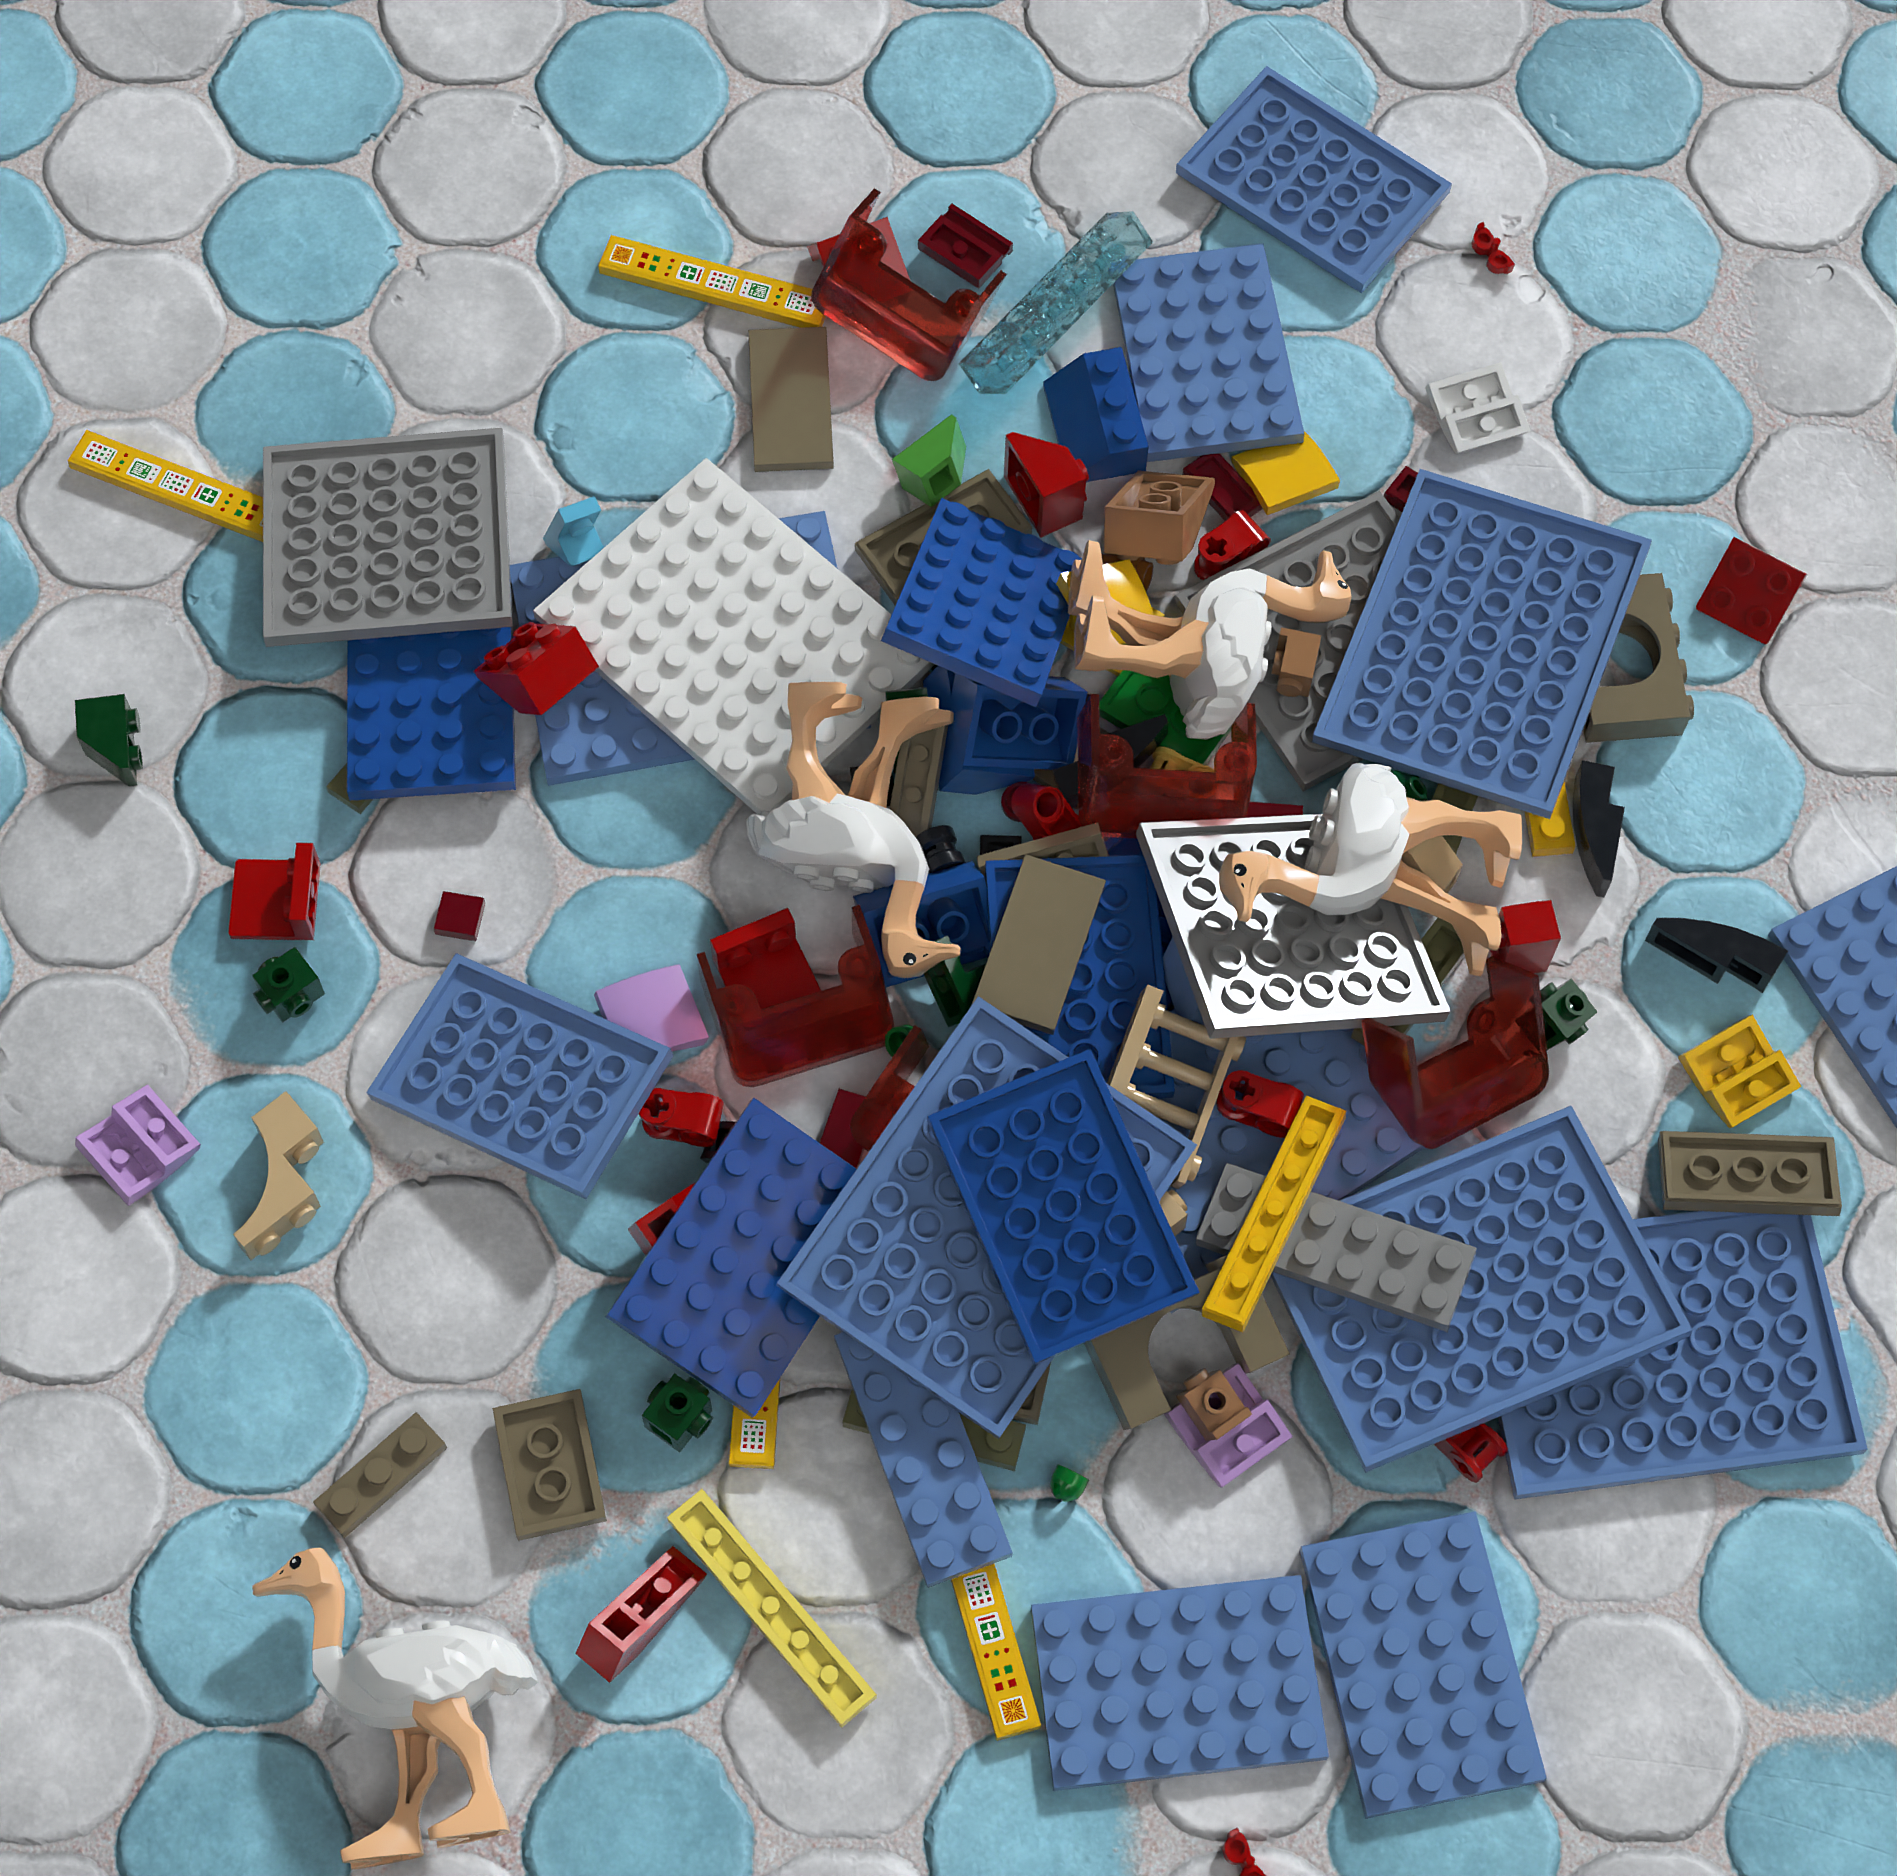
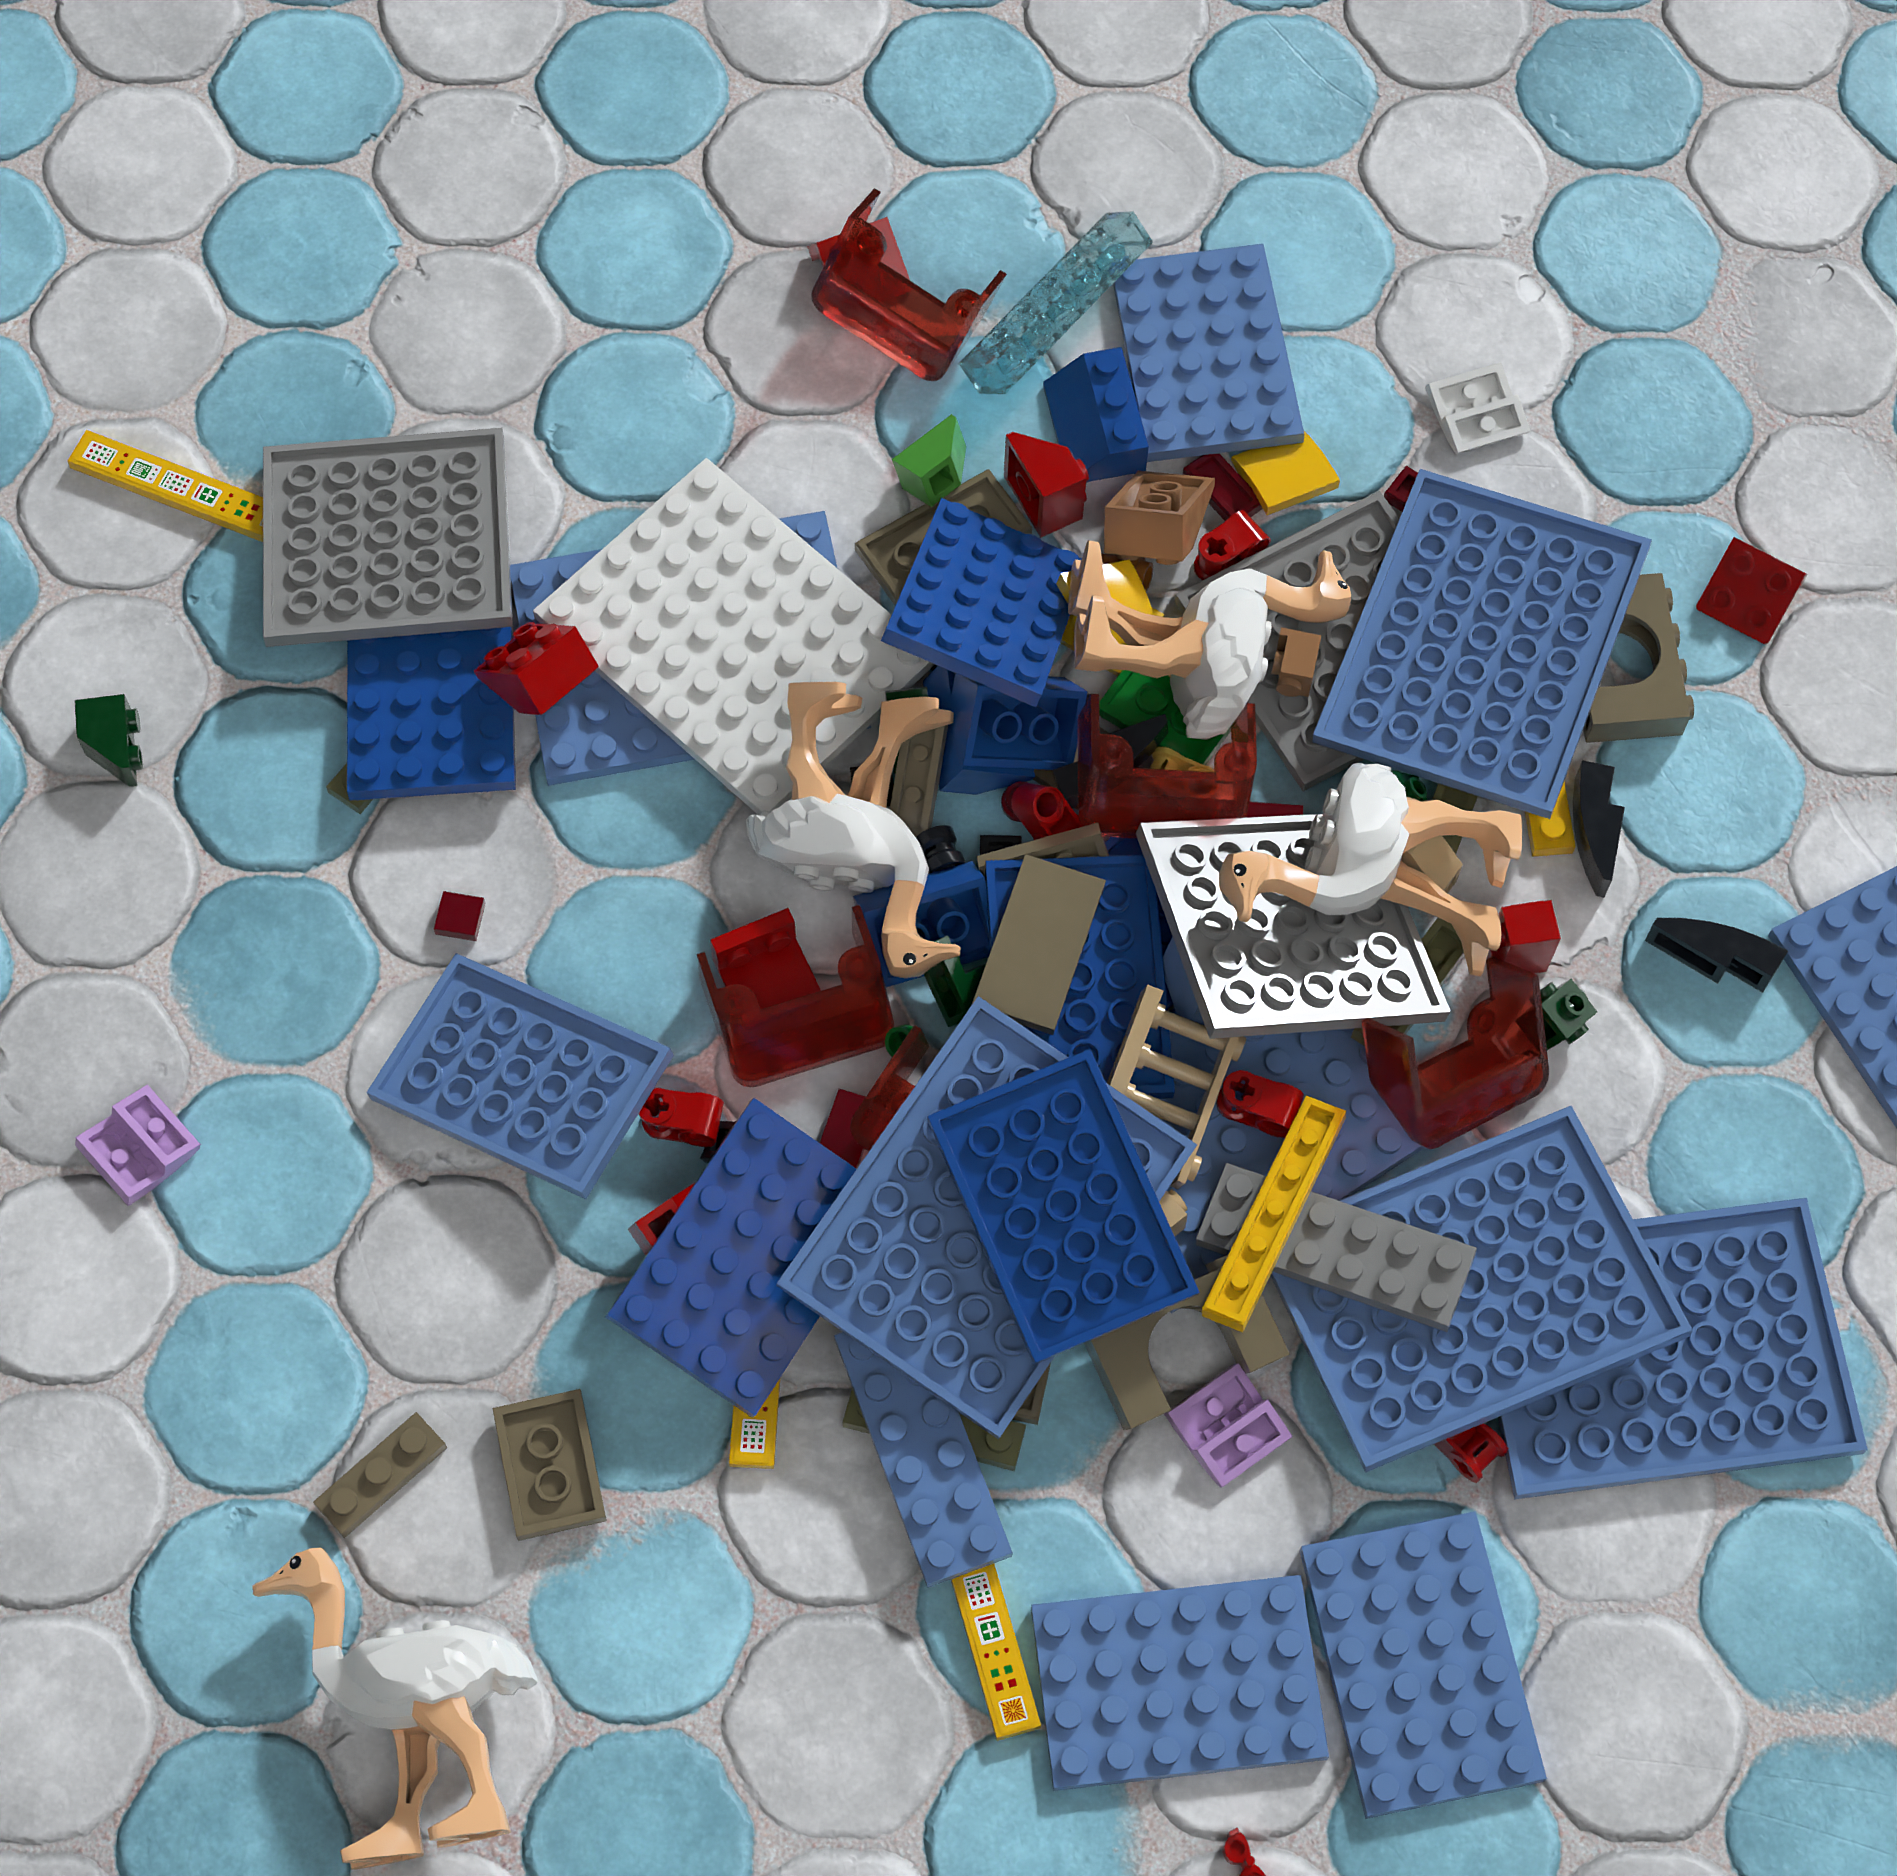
red bracket [228,843,321,940] -> none
tan arch [233,1091,324,1260] -> none
dark green brick [252,947,325,1023] -> none
medium azure slope [543,496,604,566] -> none
red slope [575,1546,707,1683] -> none
lavender slope [594,964,709,1052] -> none
yellow tile [598,235,832,328] -> none
dark green brick [642,1373,713,1453] -> none
light yellow plate [667,1489,877,1728] -> none
dark tan tile [748,327,834,472] -> none
dark red plate [918,203,1013,289] -> none
green hinge [1049,1464,1089,1502] -> none
medium blue plate [1176,66,1452,293] -> none
medium nougat brick [1176,1368,1252,1441] -> none
red piece [1471,222,1515,274] -> none
dark tan tile [1658,1131,1842,1216] -> none
yellow slope [1678,1014,1802,1128] -> none

